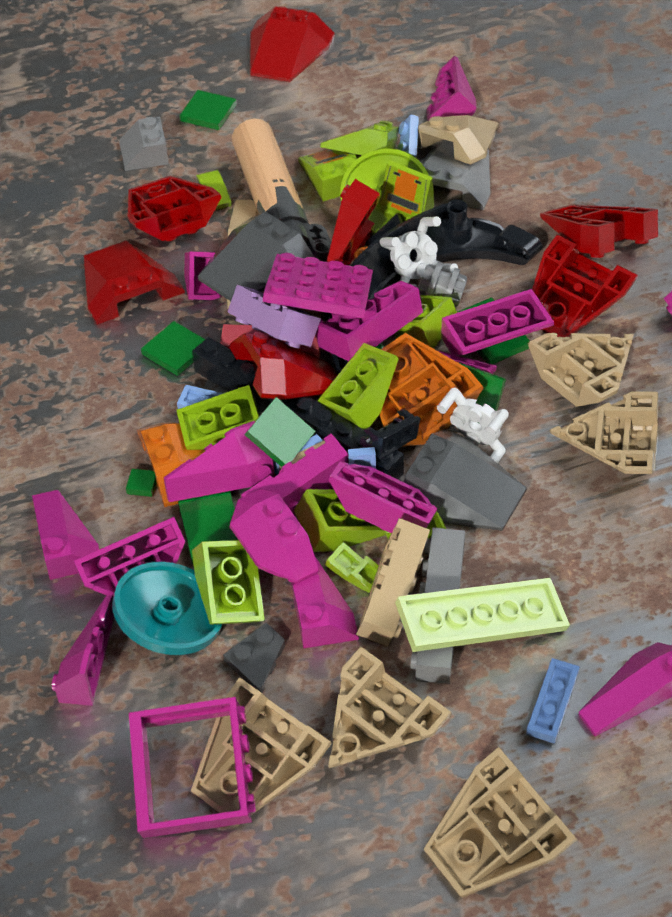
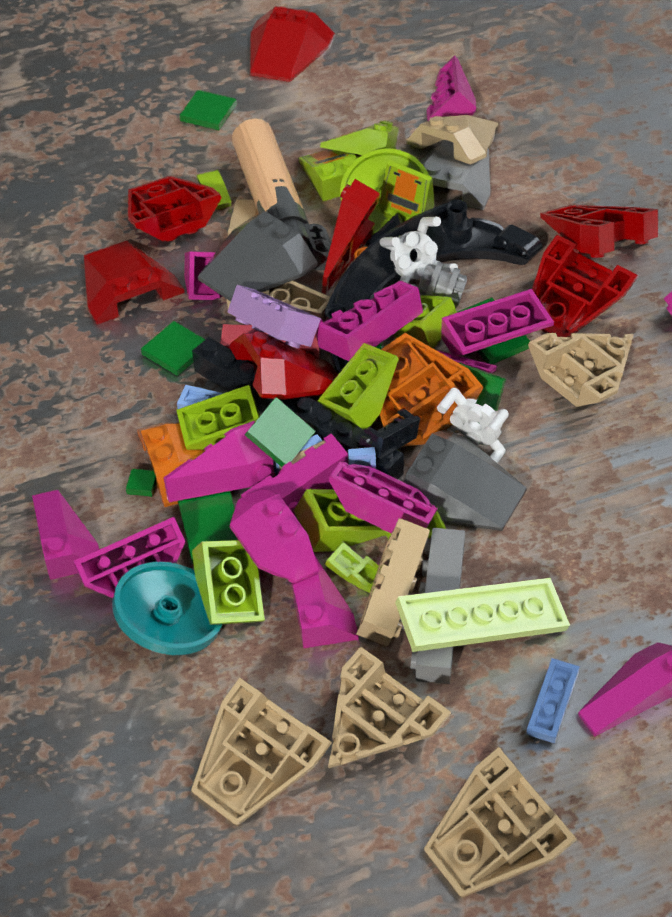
dark pink wedge [52,595,114,706] -> none
light grey slope [119,116,169,171] -> none
dark pink window [129,697,256,838] -> none
dark grey wing [223,623,285,693] -> none
dark pink plate [263,253,373,319] -> none
light blue plate [397,114,419,157] -> none
tan wedge [550,392,658,474] -> none

